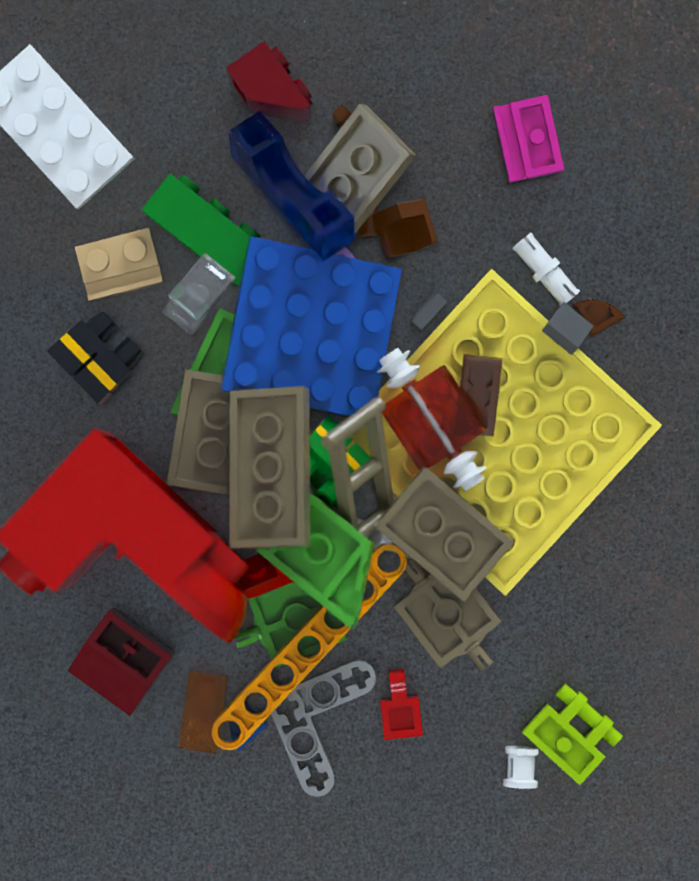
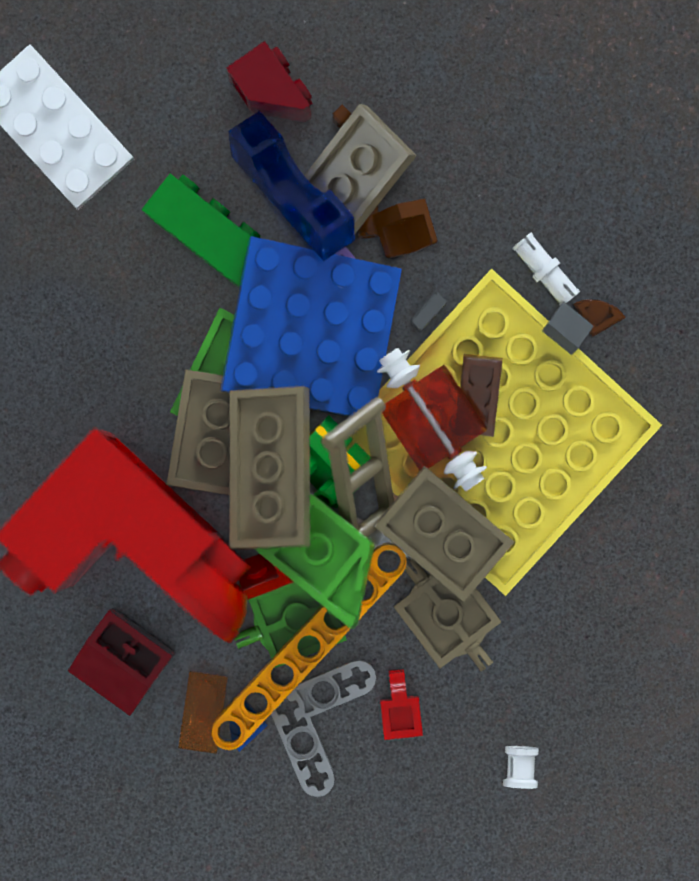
black hips [47,311,143,405] -> none
tan plate [75,228,164,302] -> none
clear slope [162,253,236,336] -> none
dark pink plate [492,95,564,184] -> none
lime plate [521,683,623,785] -> none

